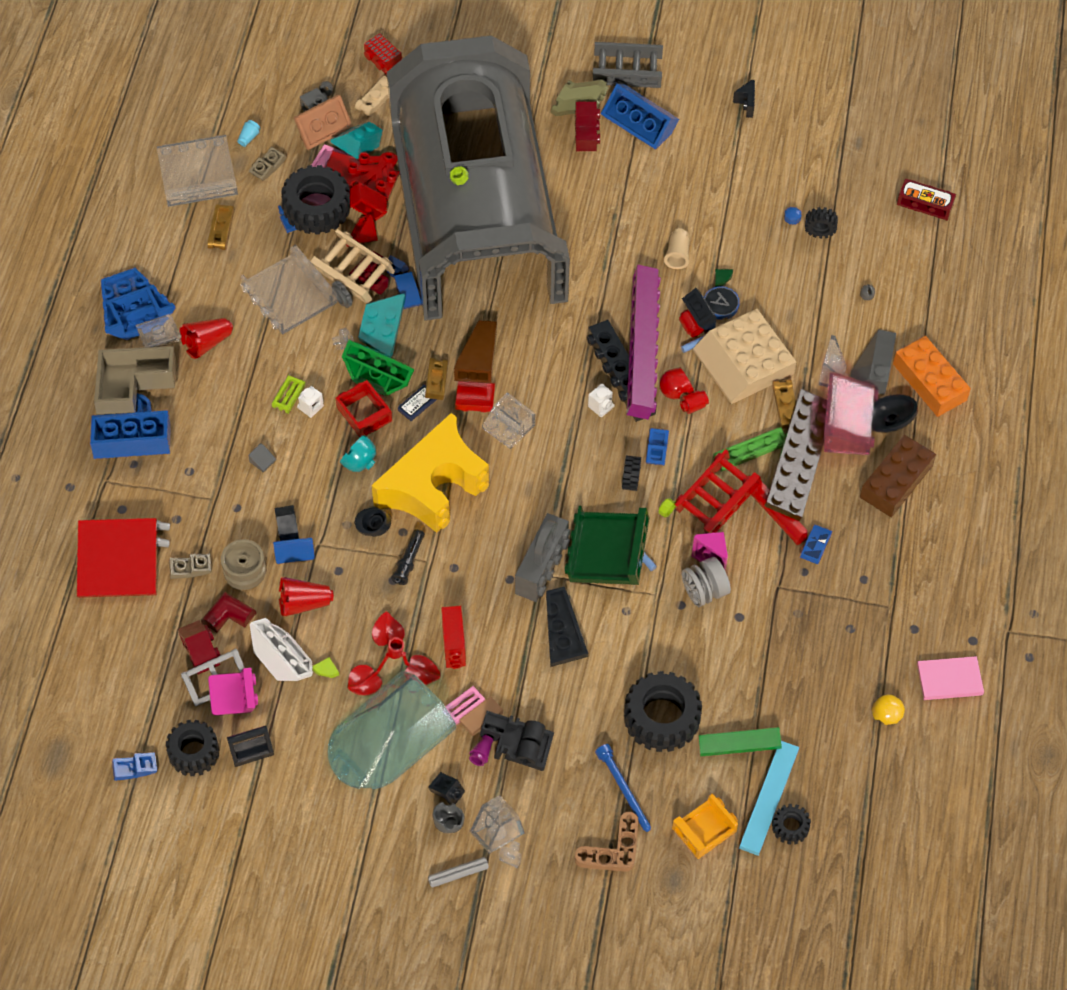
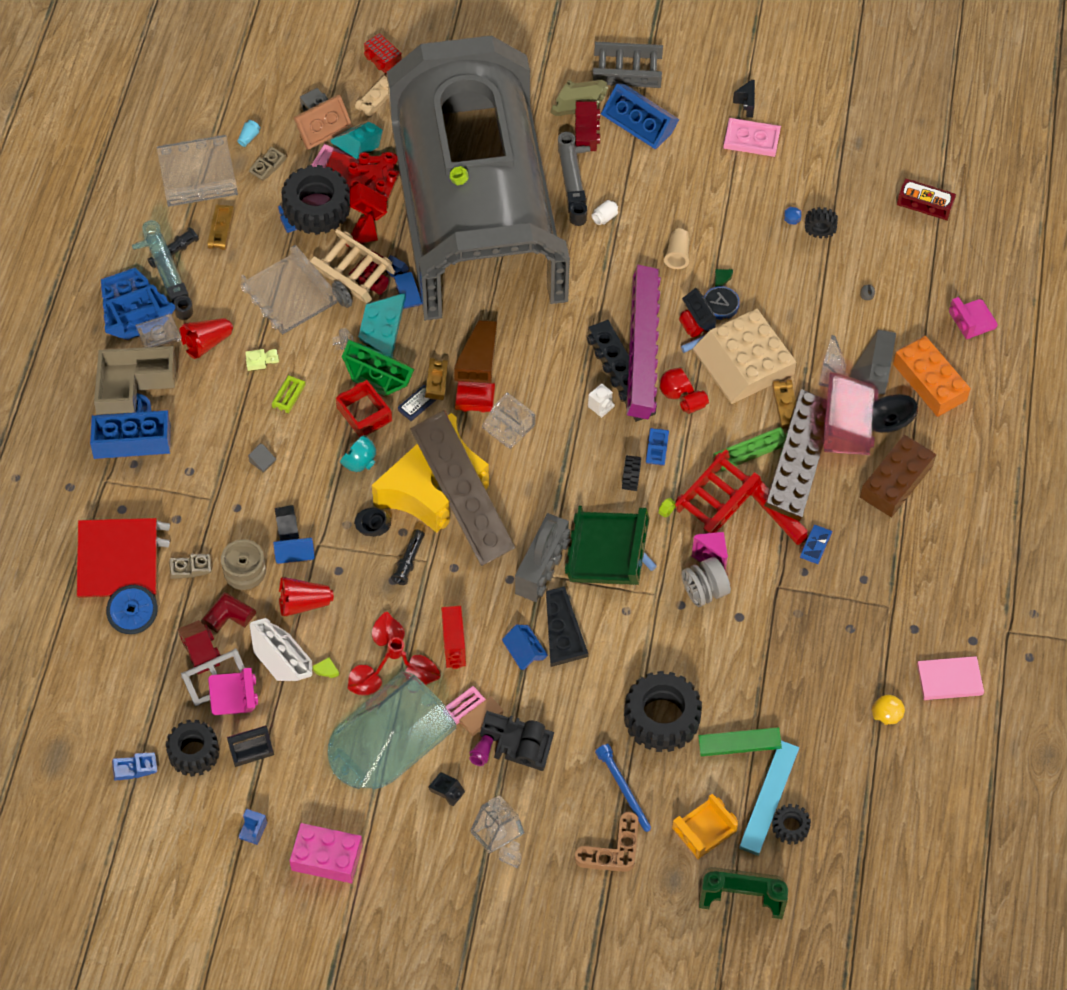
white brick [297,386,324,418] -> none
dark grey hinge [319,81,333,96] -> none
light grey axle [428,857,489,887] -> none
dark grey hair [432,802,465,833] -> none
none -> blue wheel [106,585,158,635]
none -> clear light blue piece [132,220,193,320]
none -> black pin [147,227,199,268]
none -> blue panel [239,809,267,845]
none -> yellowish green plate [246,349,279,371]
none -> dark pink brick [290,823,363,884]
none -> dark brown plate [410,410,516,566]
none -> blue panel [502,625,548,670]
none -> dark grey piece [558,132,590,226]
none -> white brick [592,200,618,225]
none -> dark green windscreen [699,867,788,919]
none -> bright pink tile [724,118,781,157]
none -> dark pink bracket [949,297,998,340]

